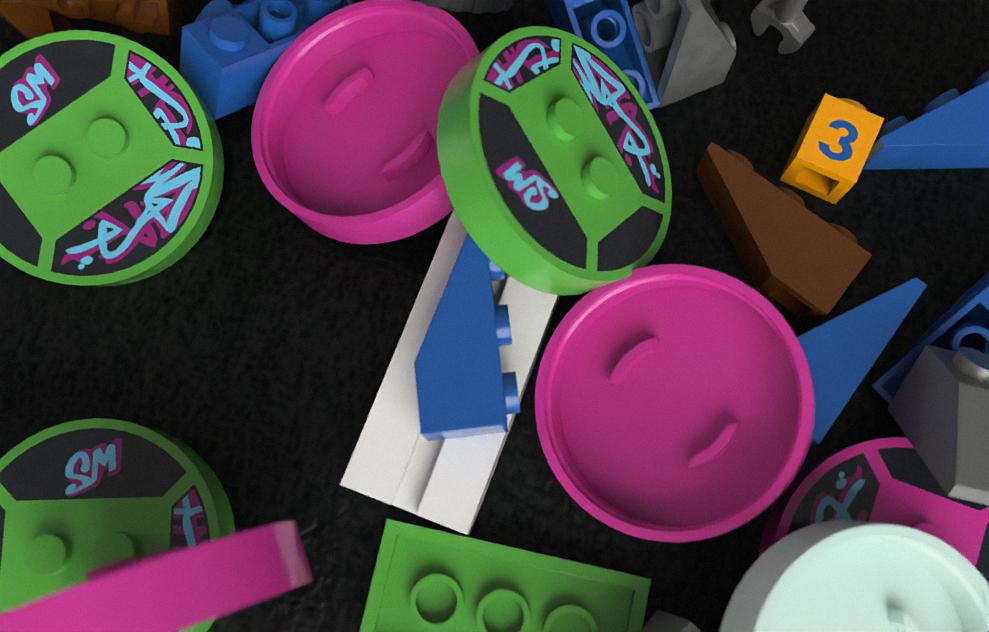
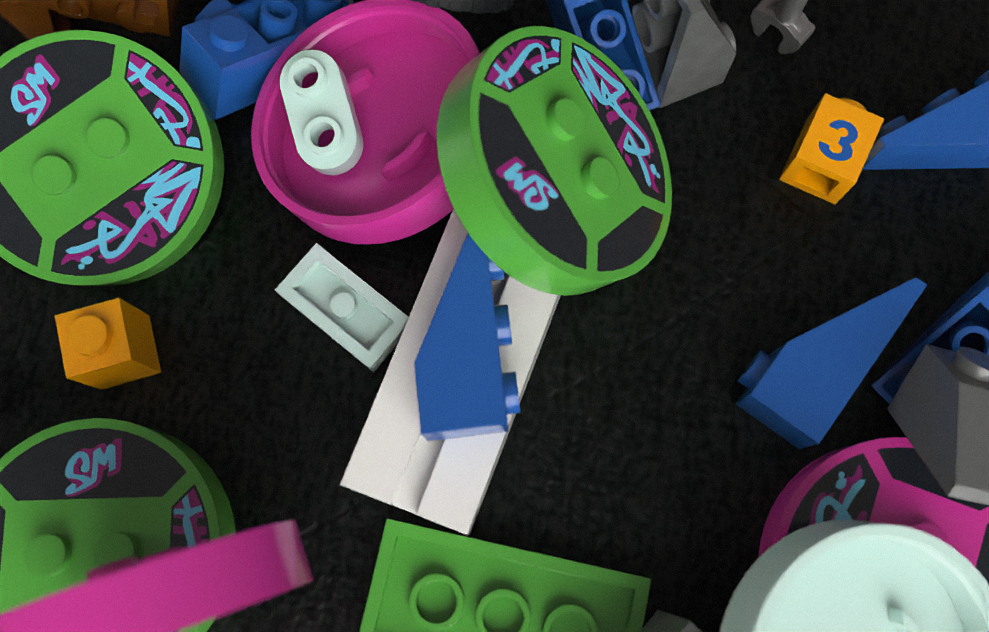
dark pink brick [535,264,816,542] -> none
reddish brown slope [695,142,872,328] -> none
none -> light orange brick [55,298,161,390]
none -> light aqua plate [275,243,409,372]
none -> light aqua plate [280,50,363,175]

